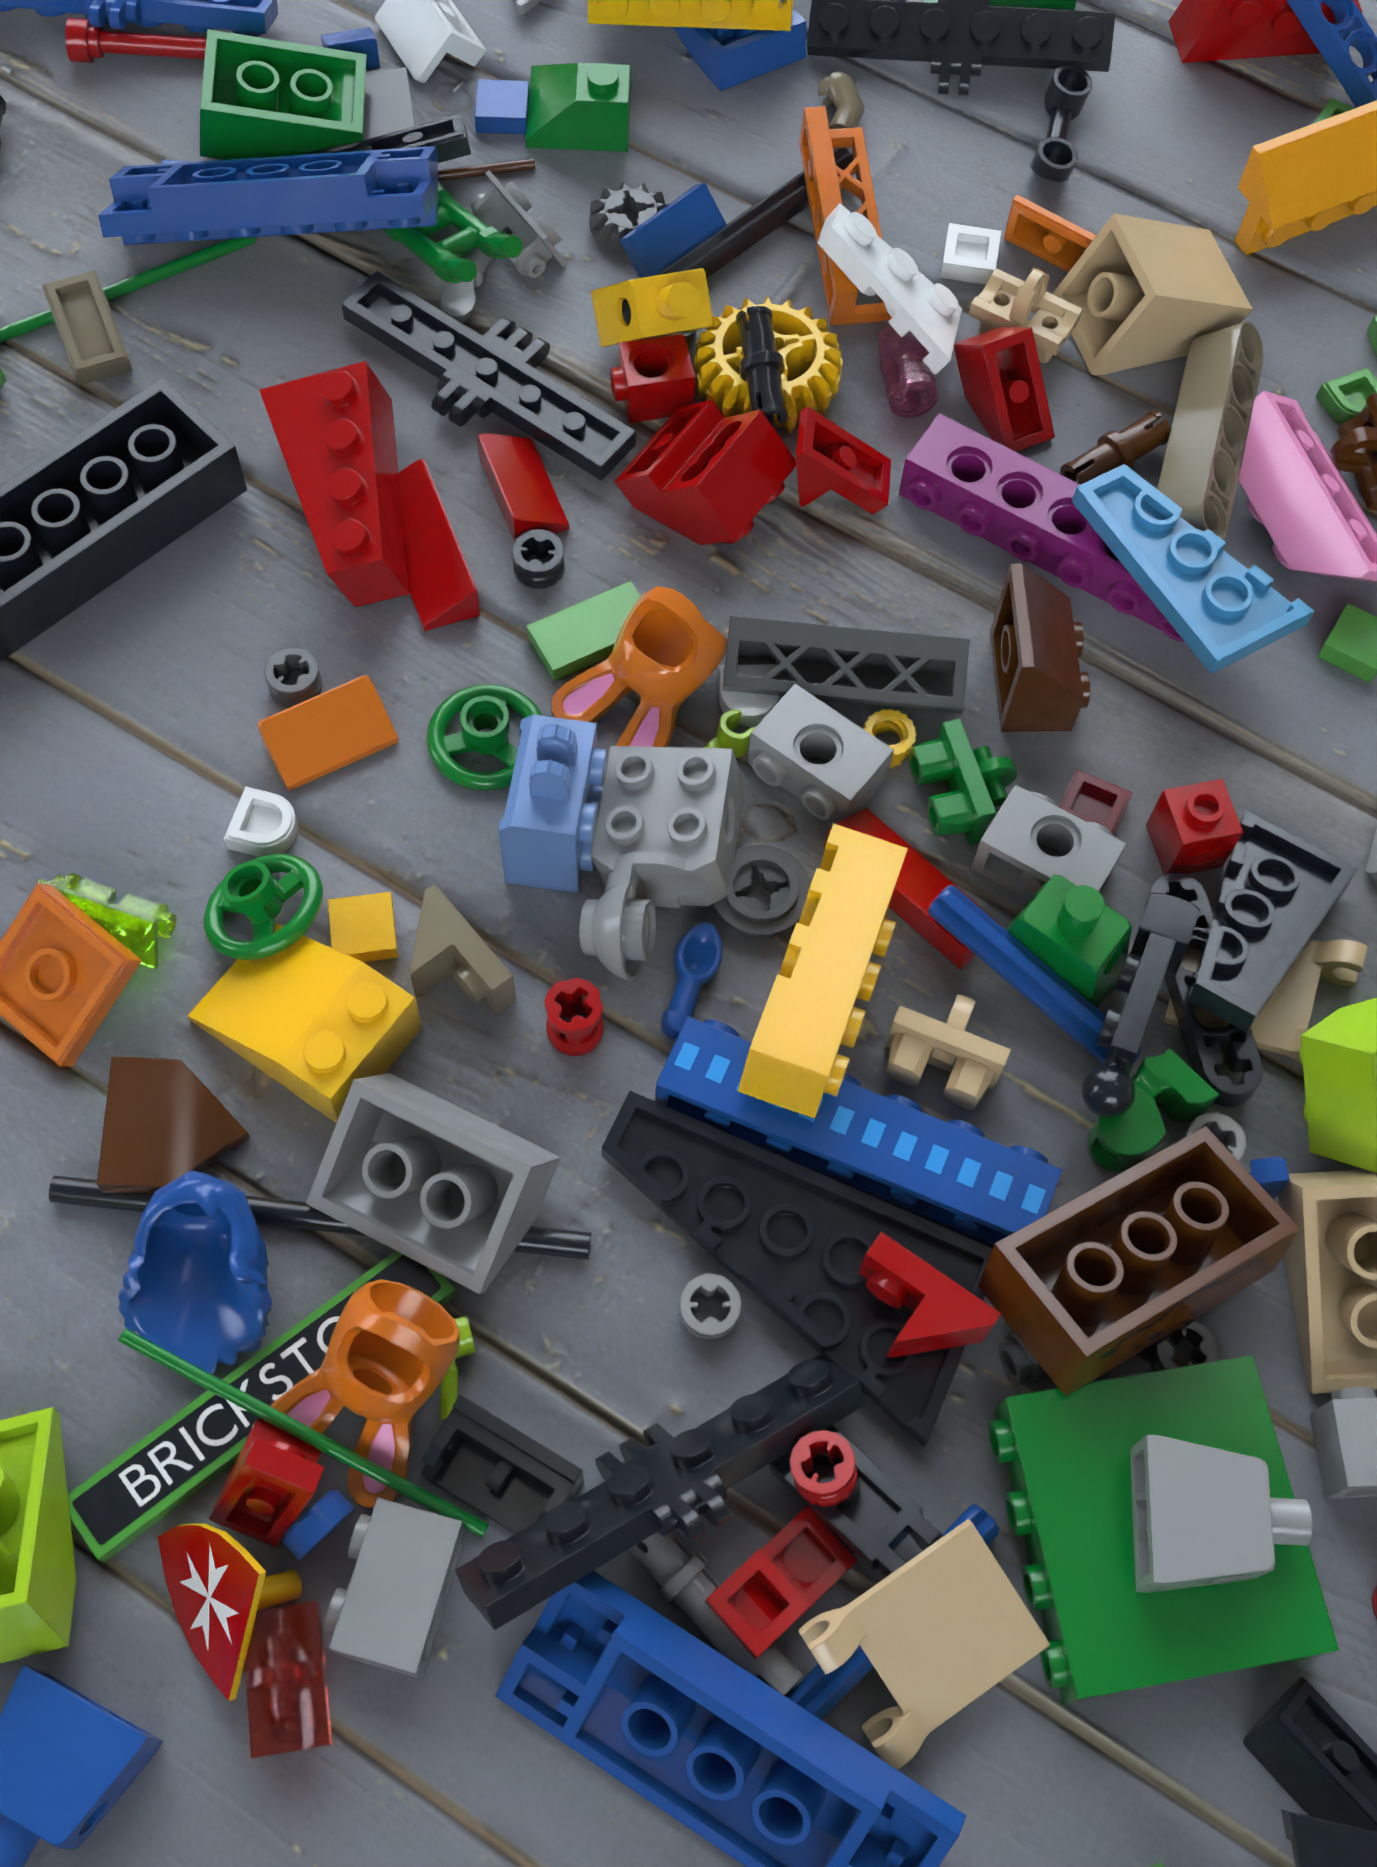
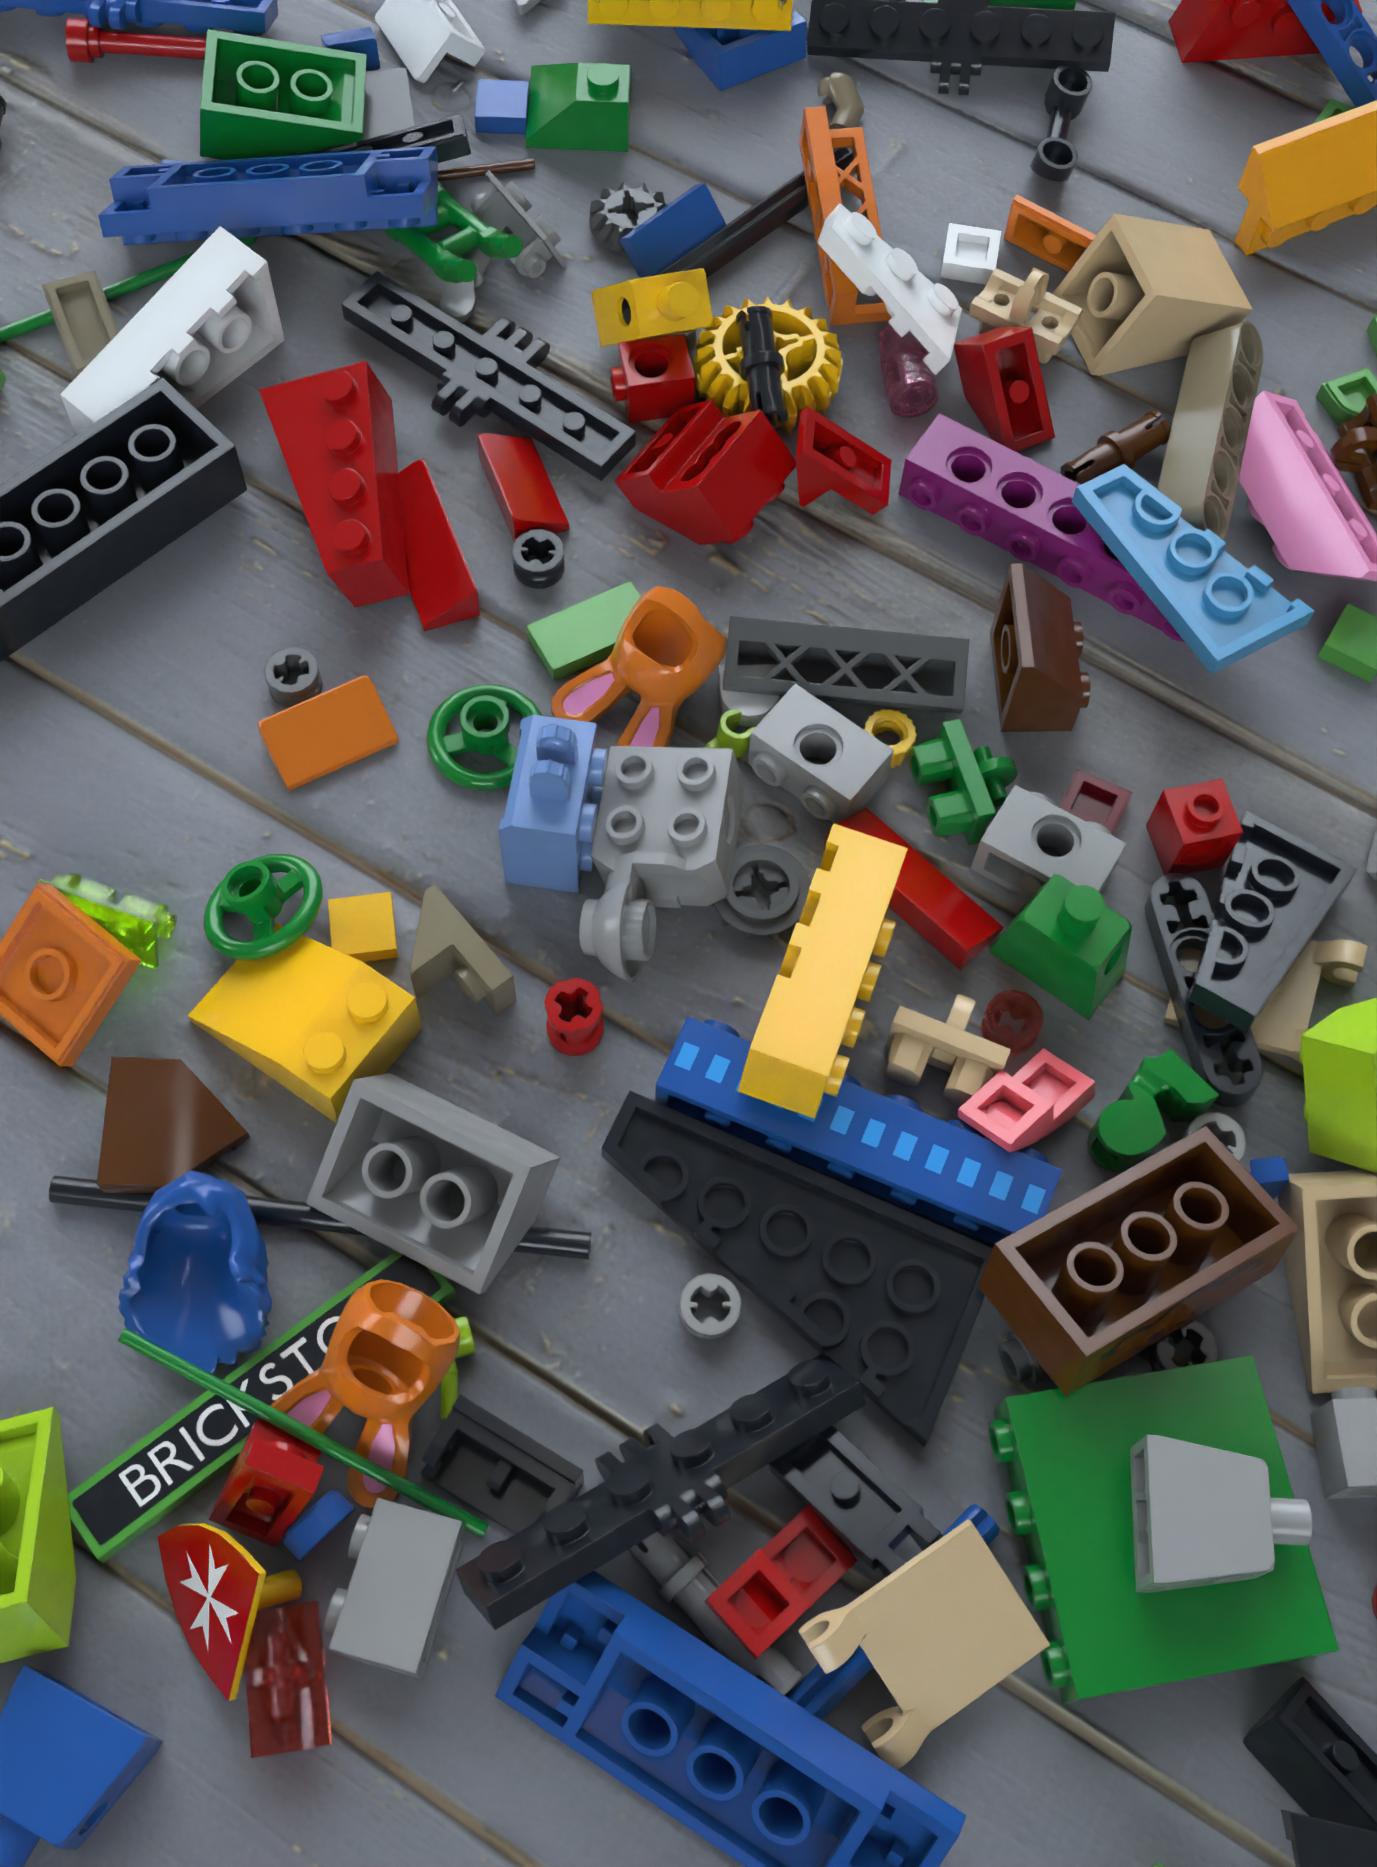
white tile [224,786,299,857] -> none
blue piece [661,922,723,1040] -> none
bush [790,1430,858,1507] -> none
red slope [858,1232,1001,1358] -> none
blue axle [928,885,1141,1064] -> none
black plate [1082,892,1201,1118] -> none
none -> white wedge [60,226,285,434]
none -> coral slope [958,1048,1095,1153]
none -> clear red bush [980,990,1044,1055]

